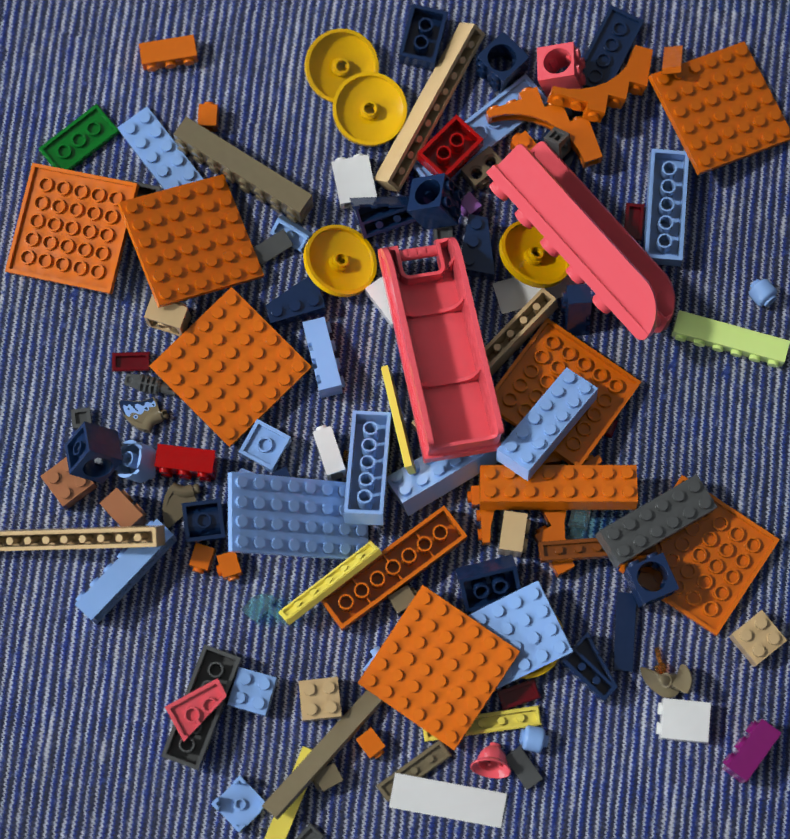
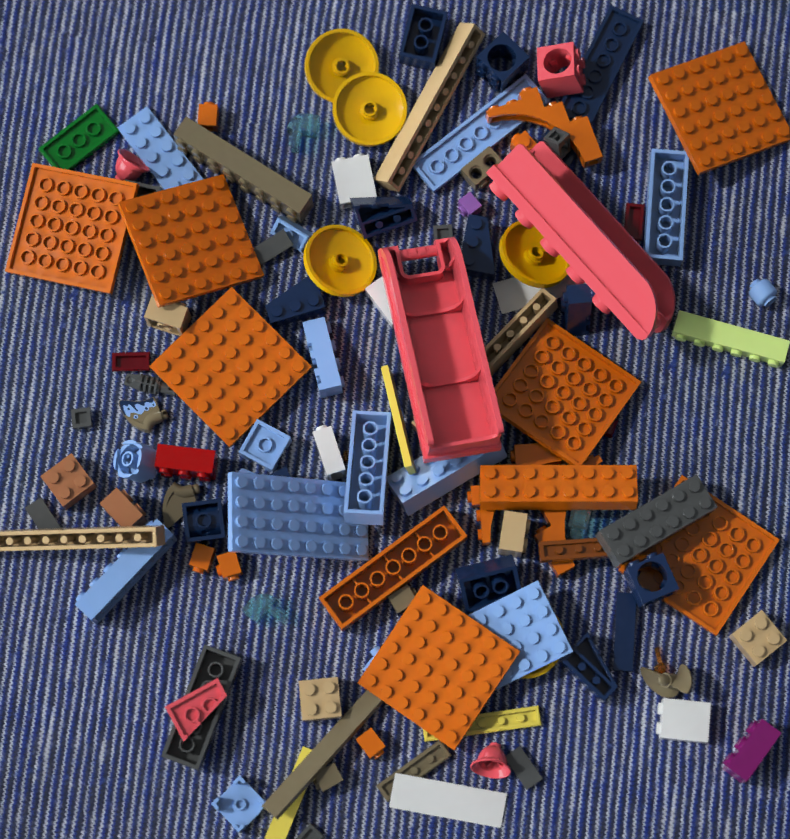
dark blue brick [65,421,123,484] -> none
orange brick [139,34,199,72] -> none
light blue brick [227,667,278,717] -> none
light yellow tile [278,541,382,625] -> none
dark blue brick [407,173,464,230] -> none
red brick [417,114,484,179] -> none
light blue brick [496,367,598,481] -> none
dark red tile [497,679,541,710] -> none
light blue head [519,725,549,753] -> none
orange arch [547,45,653,123] -> none
orange tile [662,45,683,75] -> none
none -> dark grey tile [25,497,61,529]
none -> coral hat [115,149,150,181]
none -> clear light blue brick [287,113,321,154]

